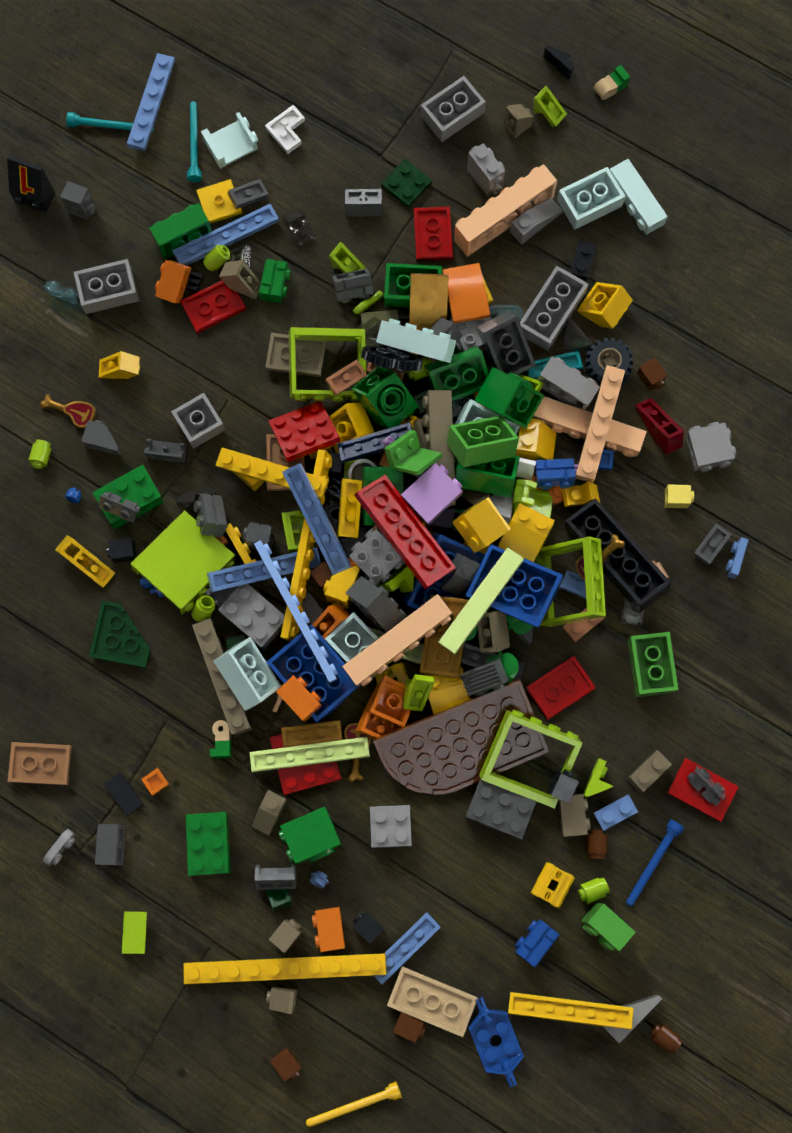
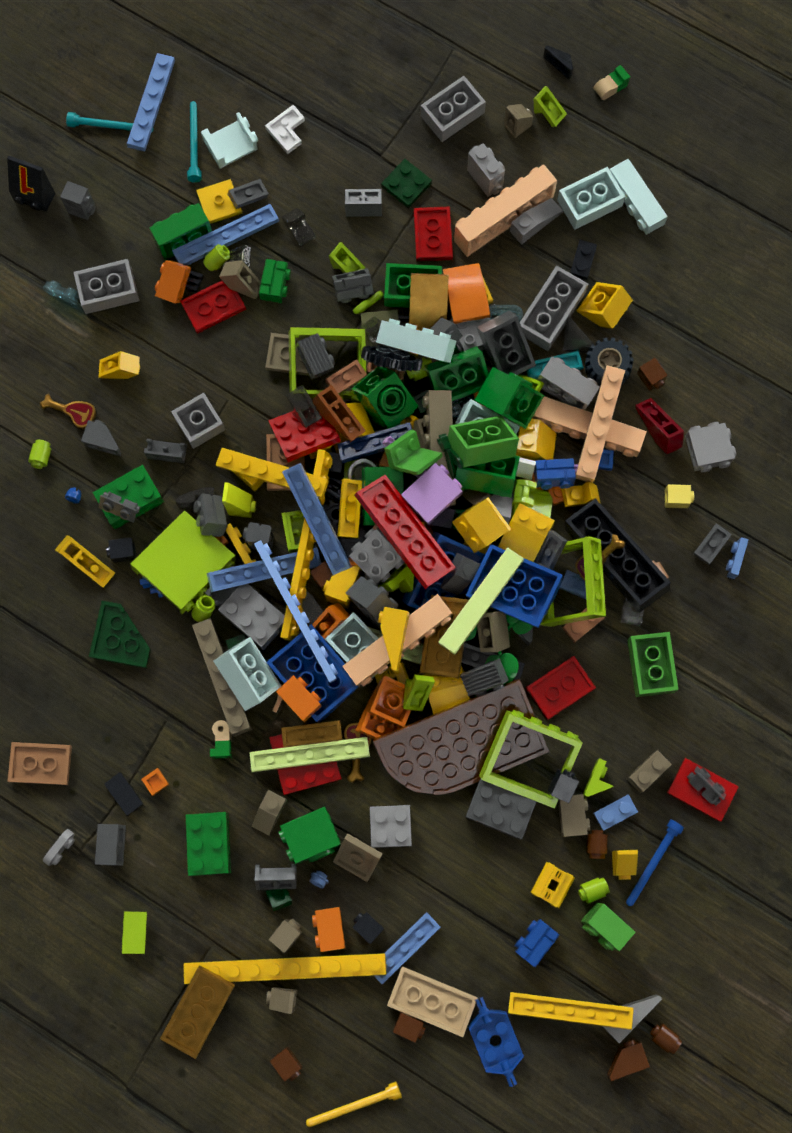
none -> pearl gold tile [160,965,235,1059]
none -> neon yellow slope [222,482,256,518]
none -> clear smoke slope [286,385,322,428]
none -> dark grey brick [296,333,335,380]
none -> dark orange slope [311,385,366,442]
none -> dark tan plate [333,834,382,882]
none -> yellow slope [378,607,410,672]
none -> dark green piece [437,433,463,479]
none -> dark grey plate [534,531,567,570]
none -> reddish brown slope [607,1039,650,1081]
none -> yellow slope [612,850,638,880]

